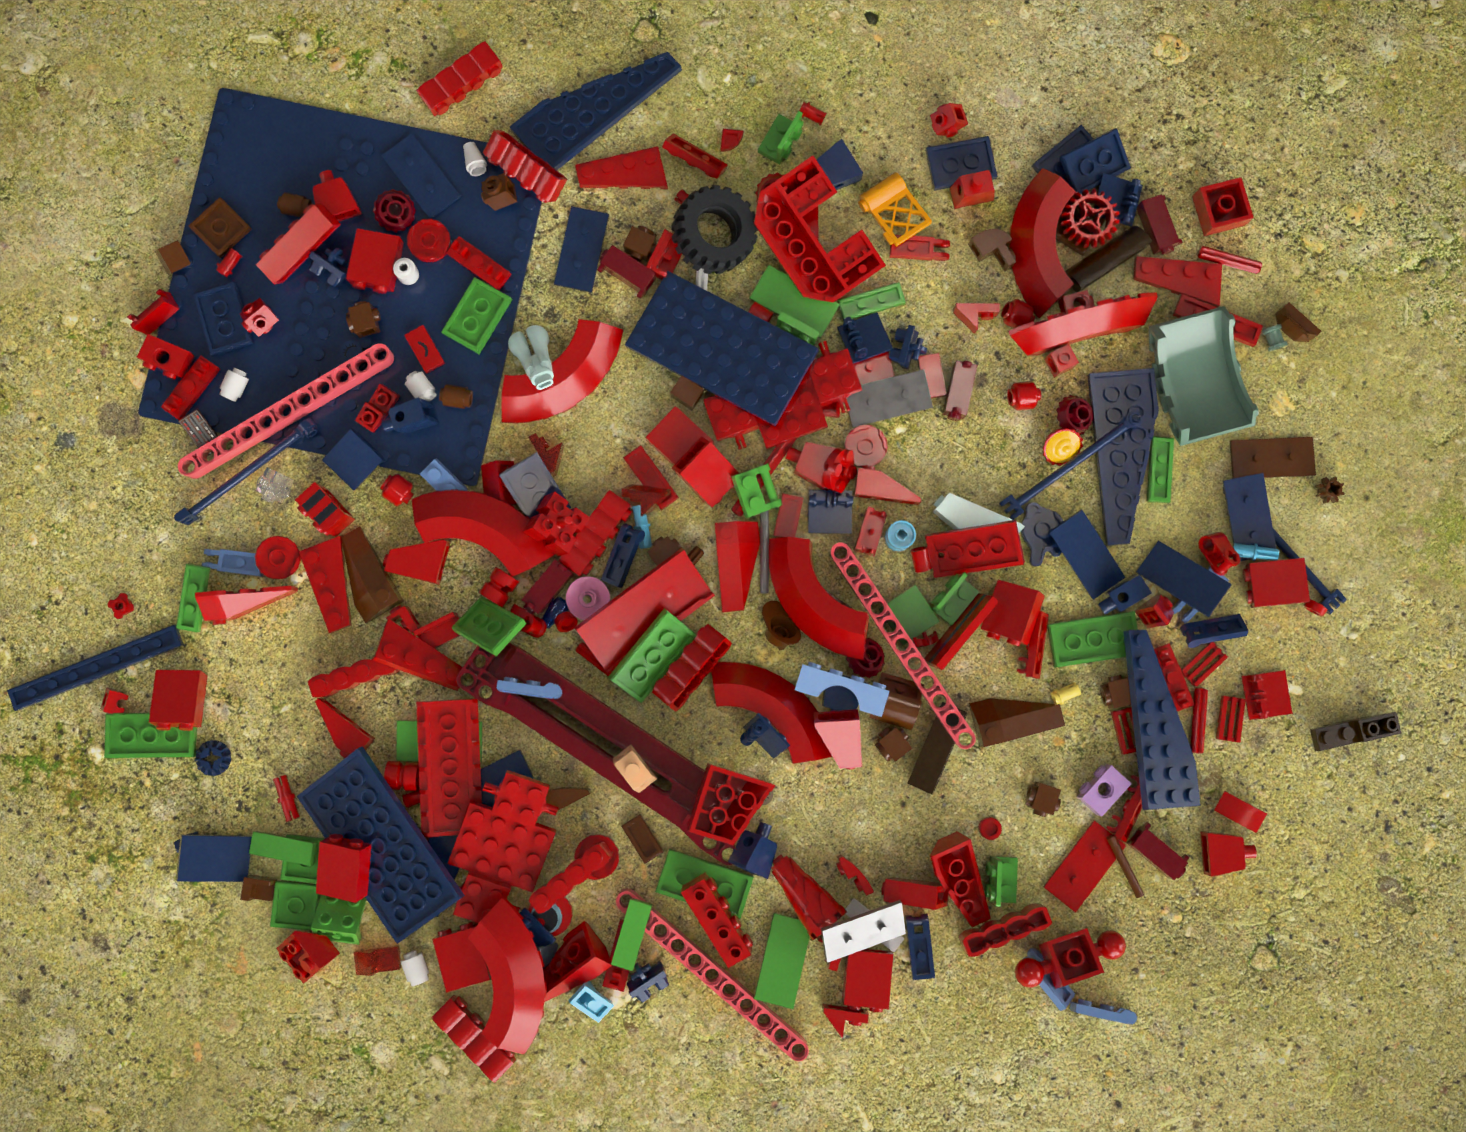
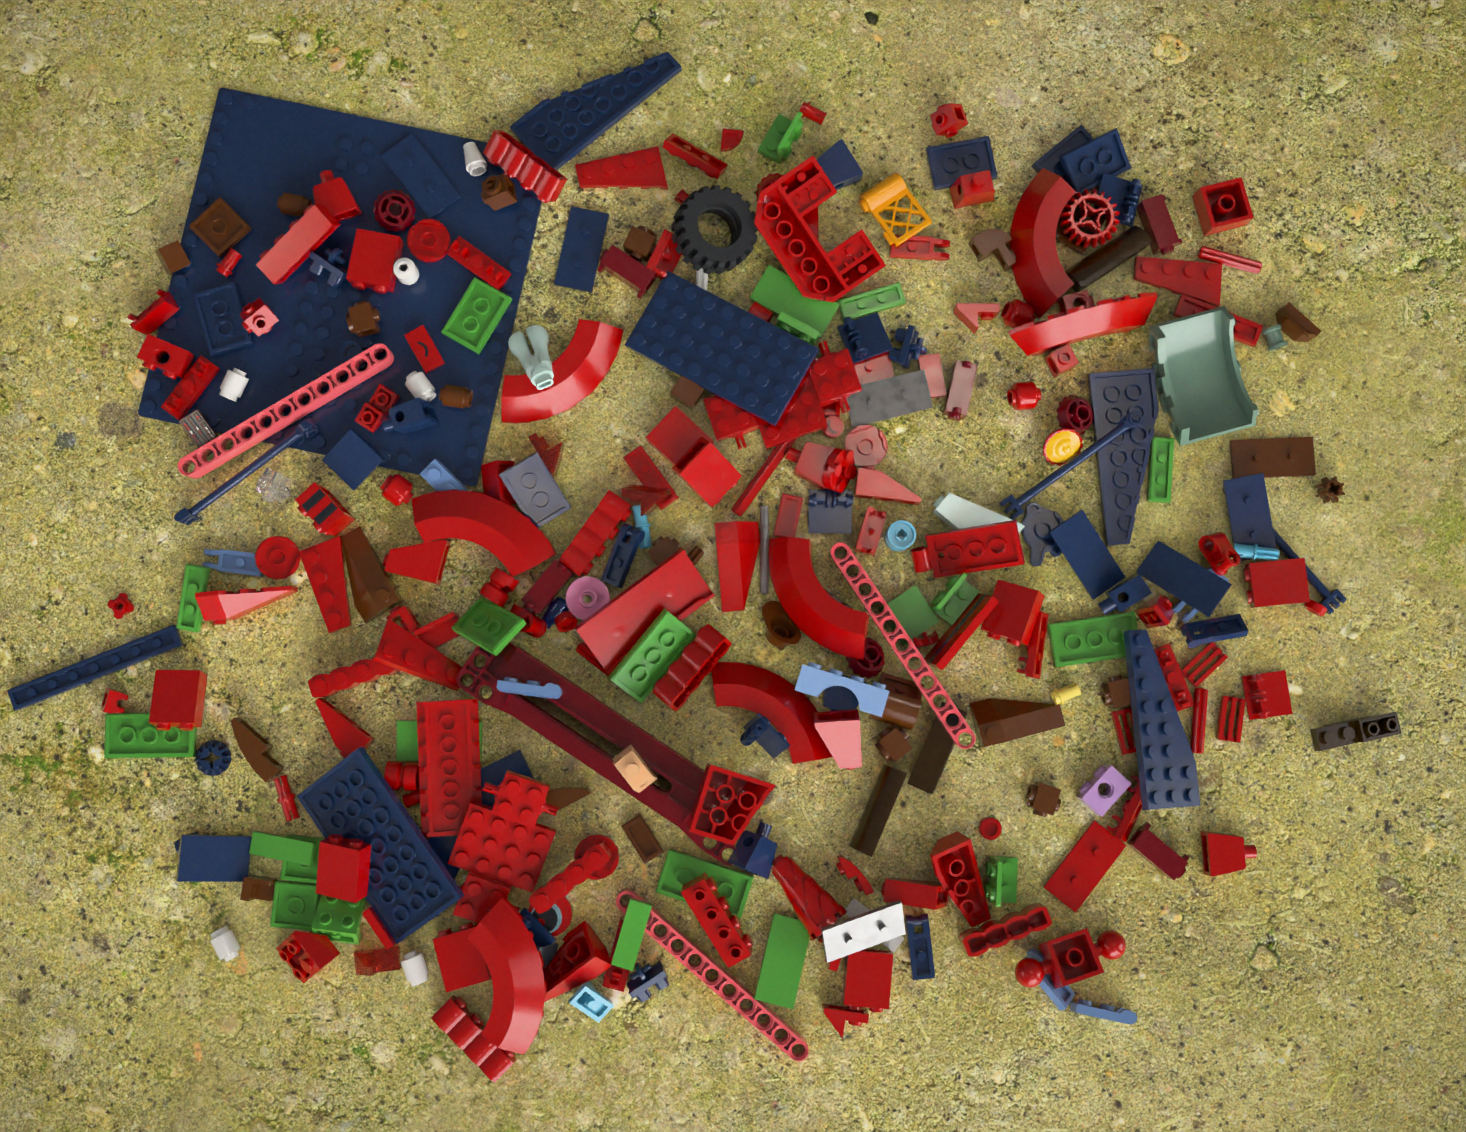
red brick [416,41,503,116] -> none
red brick [523,492,590,556] -> none
bright green plate [731,463,783,518] -> none
reddish brown bar [1106,834,1144,898] -> none
red slope [1214,791,1267,833] -> none
none -> white brick [210,926,241,962]
none -> reddish brown slope [231,718,284,782]
none -> red tile [362,907,397,950]
none -> tile [822,416,844,439]
none -> dark brown brick [849,764,907,857]

